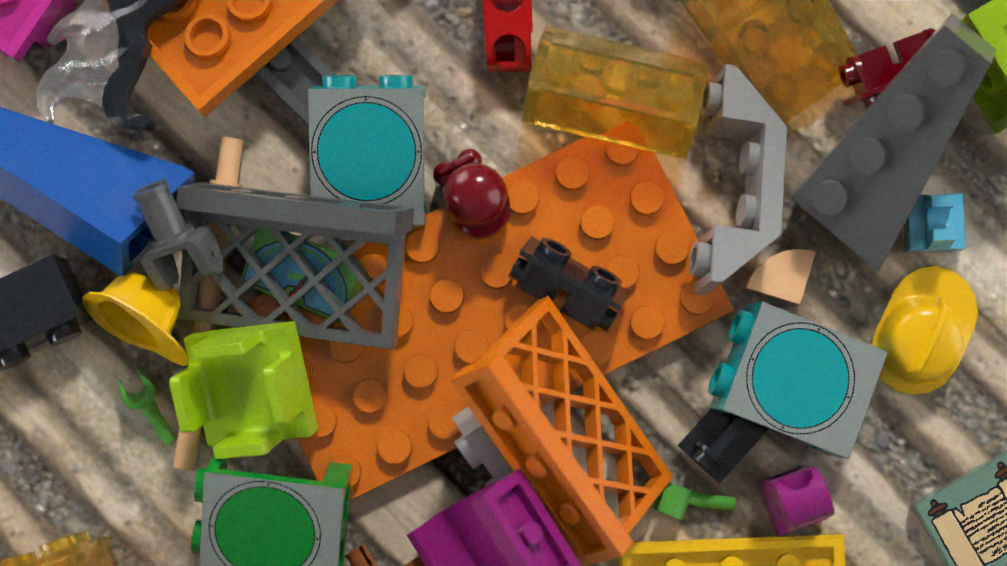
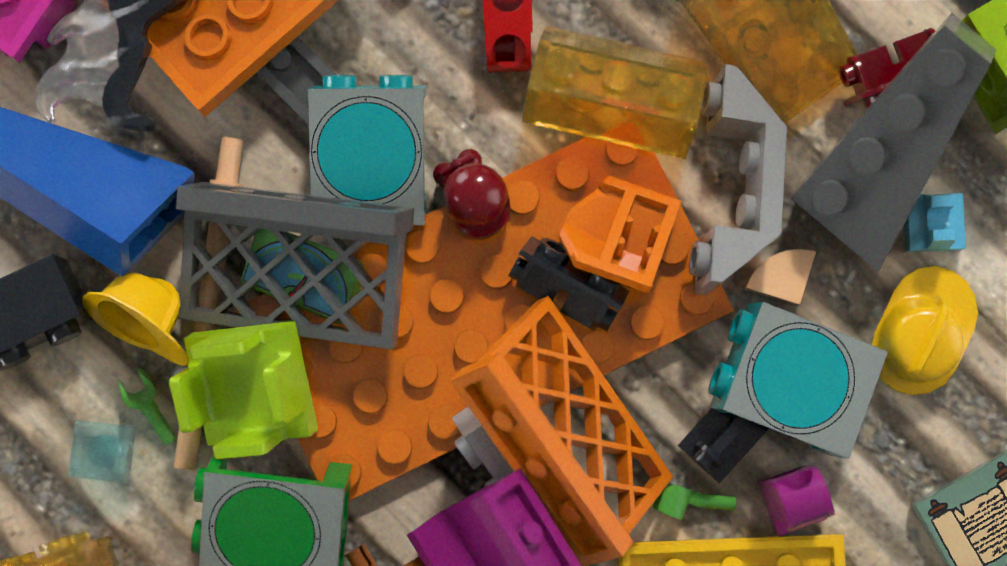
dark grey piece [132,179,223,291] -> none
none -> clear light blue plate [68,420,136,483]
none -> orange slope [558,176,681,293]

